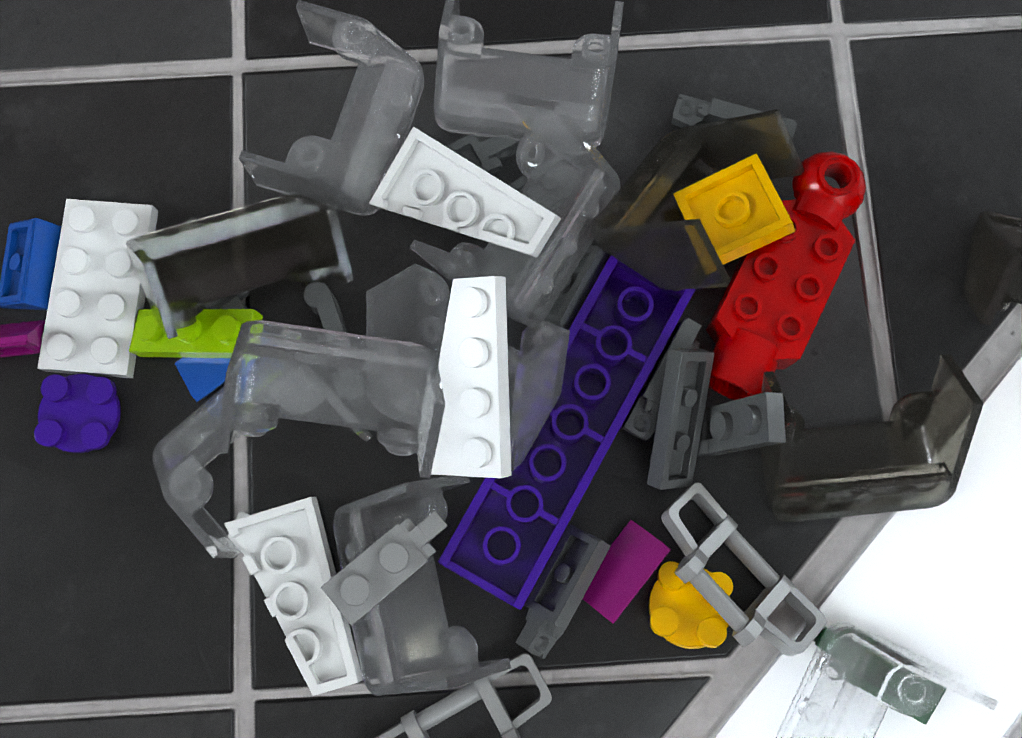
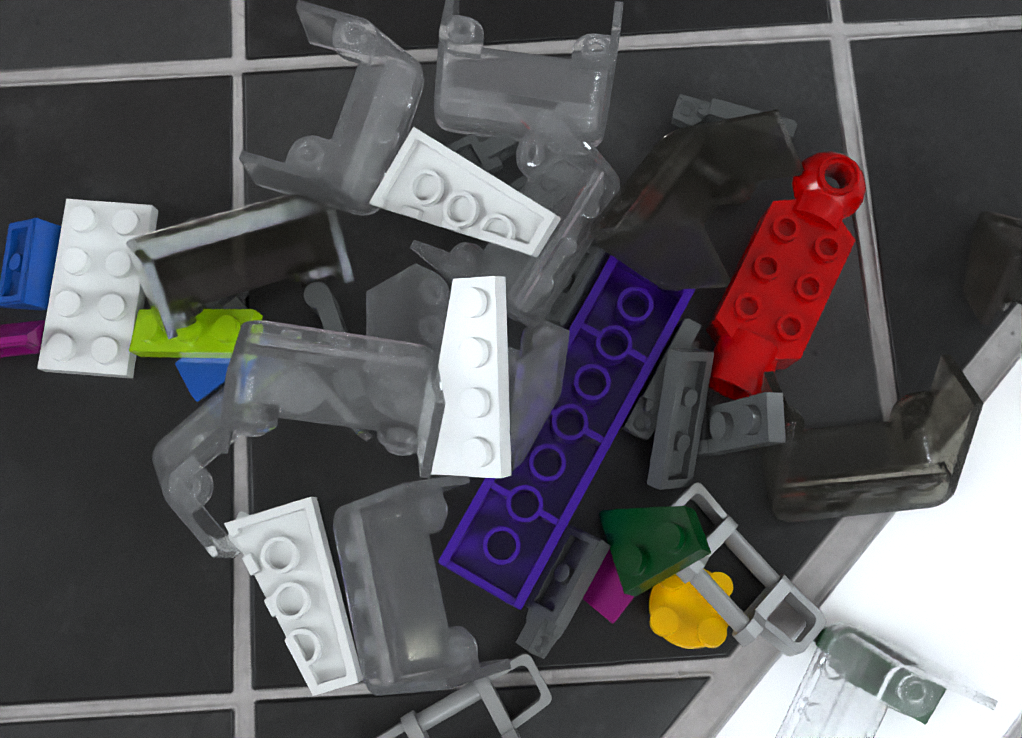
dark purple piece [34,374,121,453] -> none
light grey hinge [321,511,448,626] -> none
yellow plate [673,153,795,272] -> none
none -> dark green wing [599,506,711,597]

